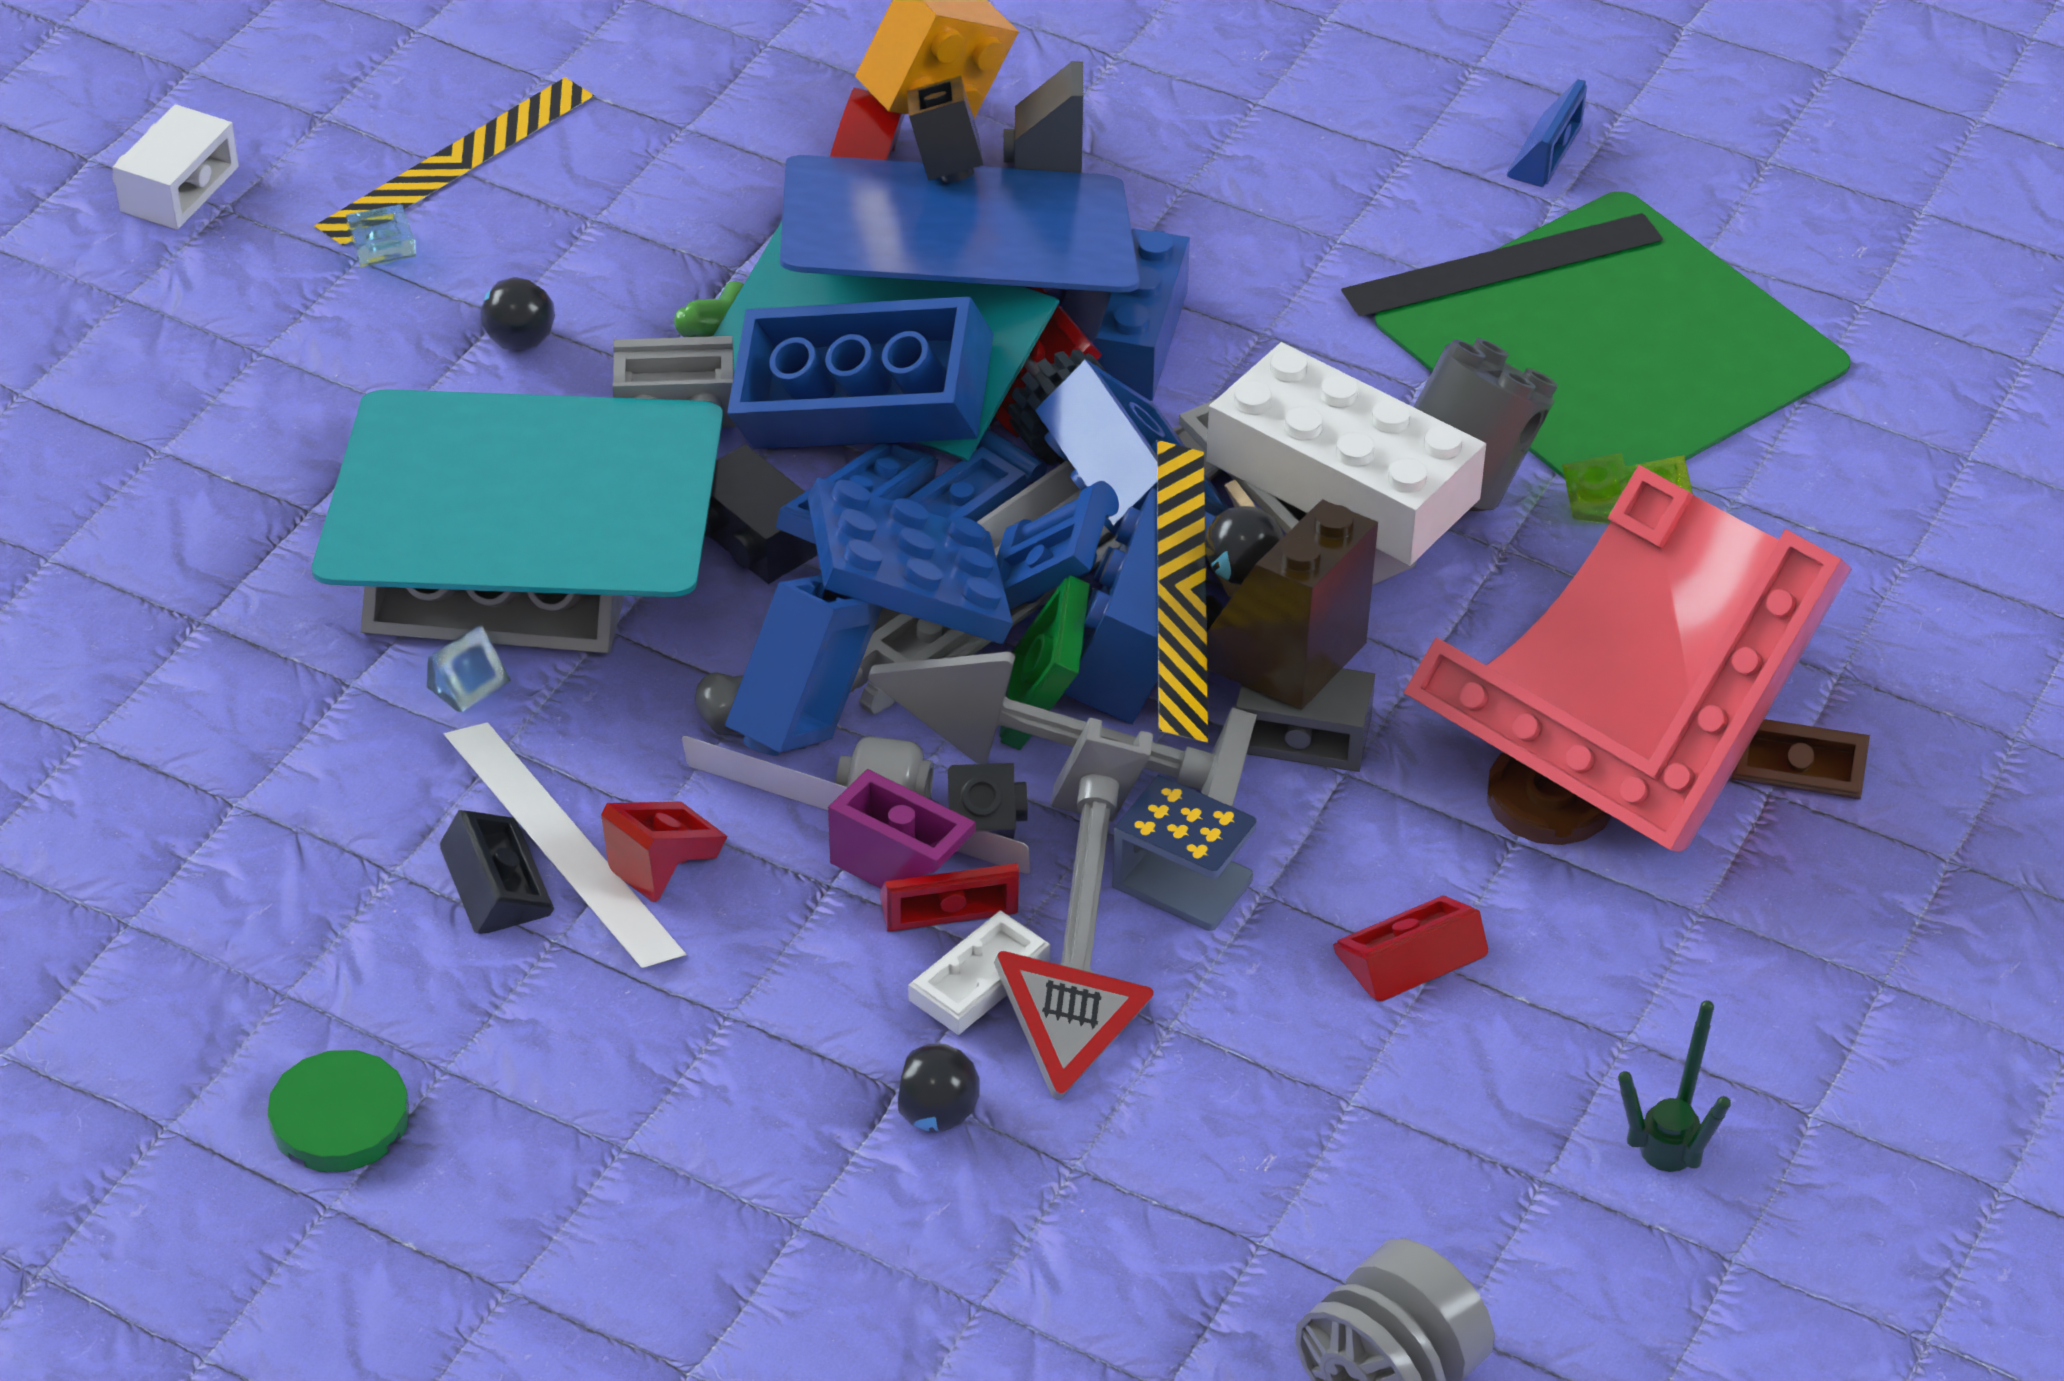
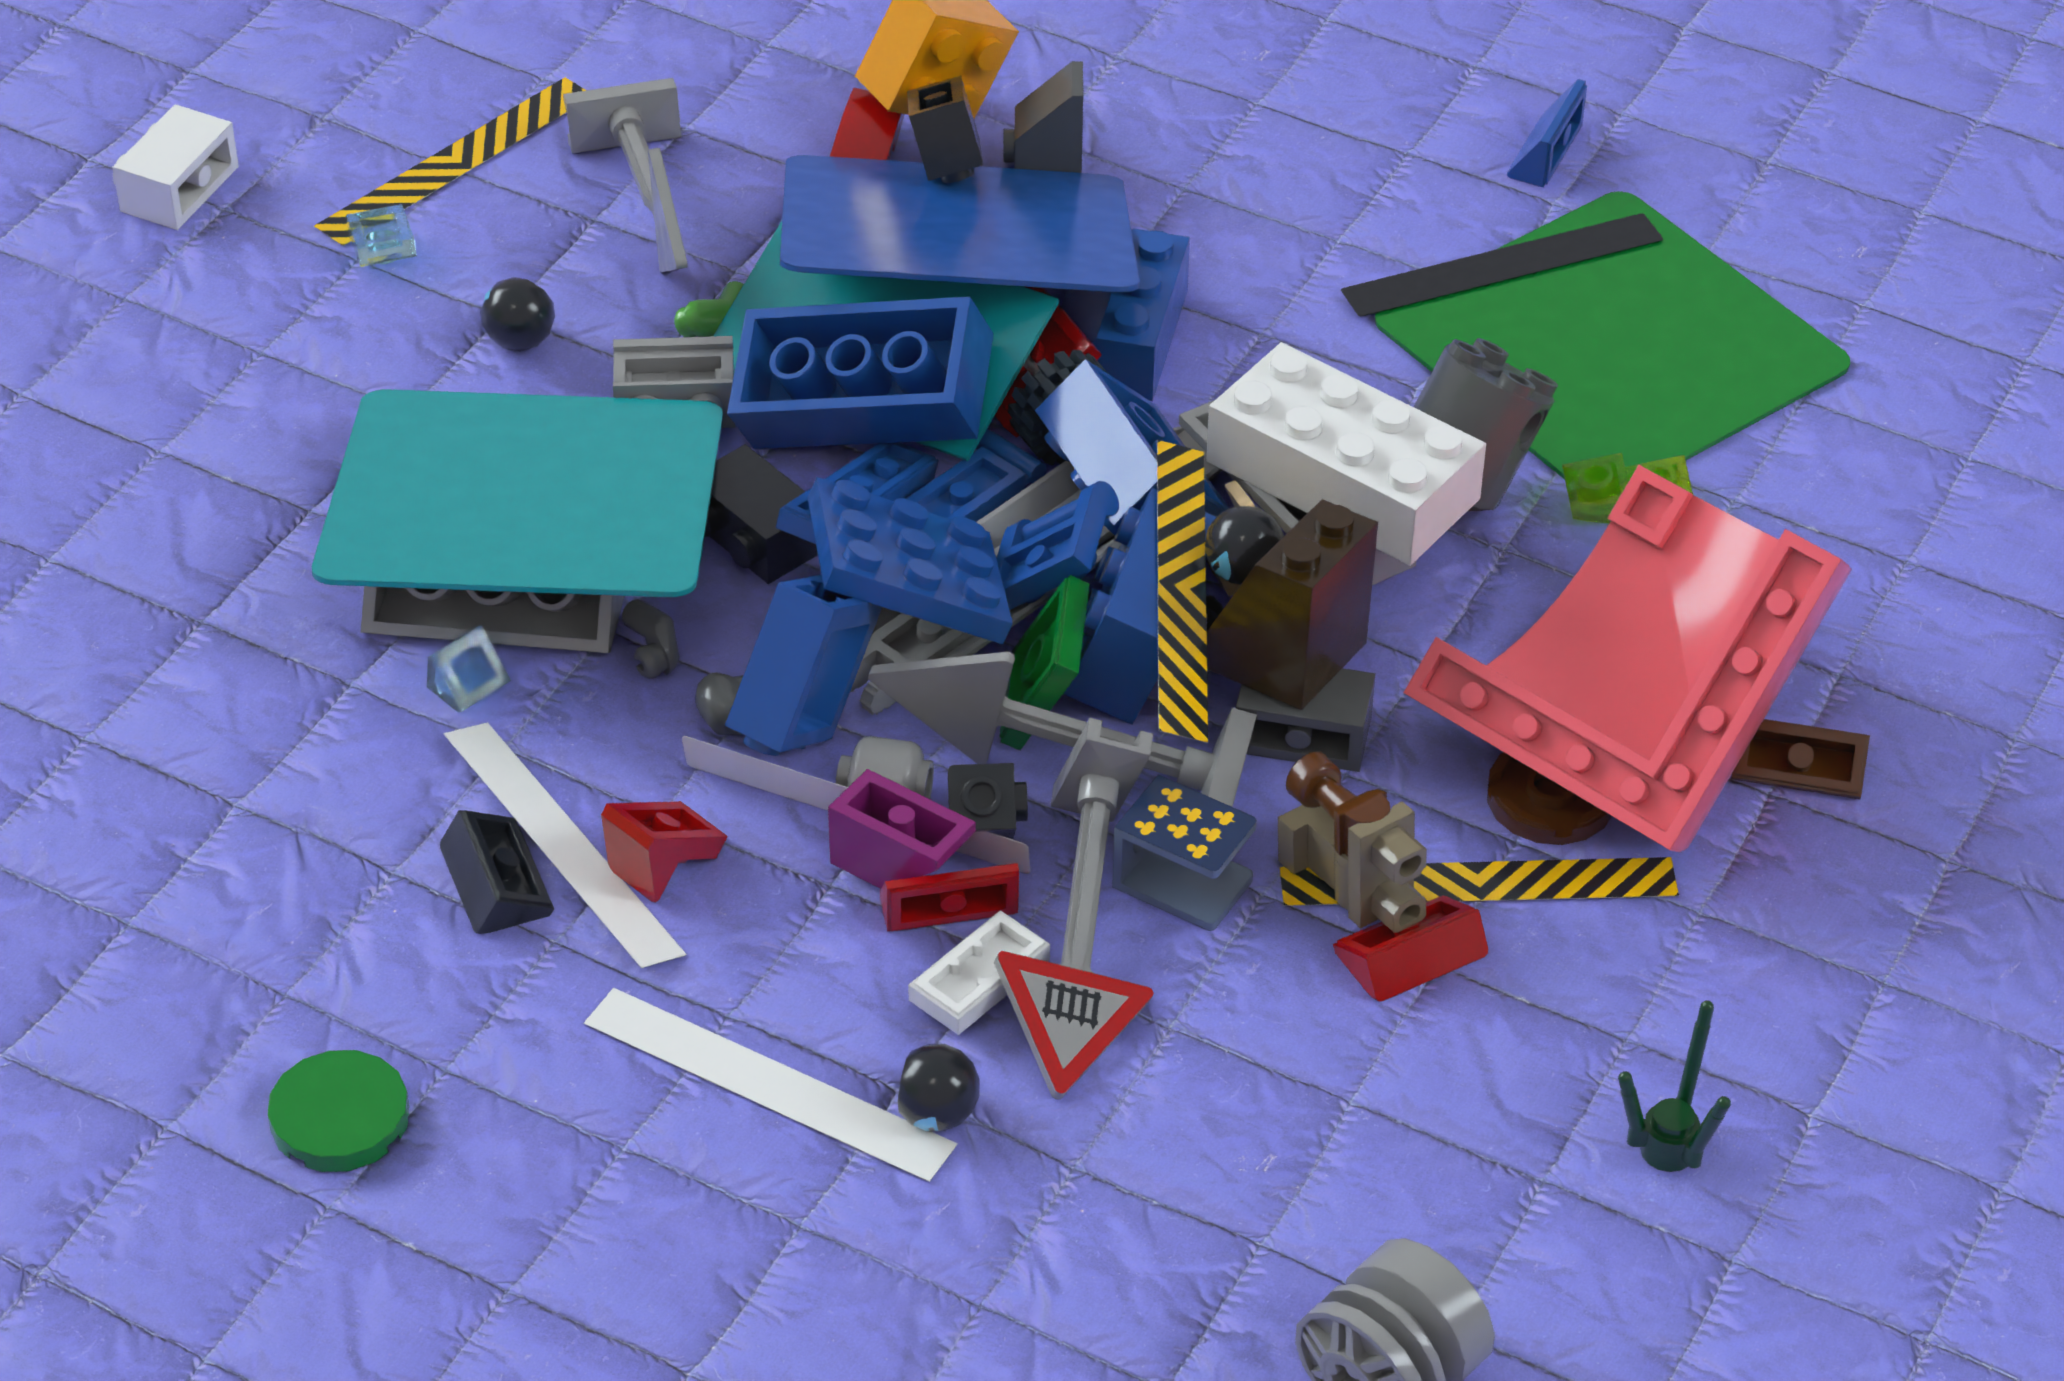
none -> light grey piece [563,78,688,273]
none -> white sticker [583,987,958,1182]
none -> dark grey arm [622,599,679,679]
none -> dark tan hips [1278,752,1427,933]
none -> sticker [1279,857,1679,906]

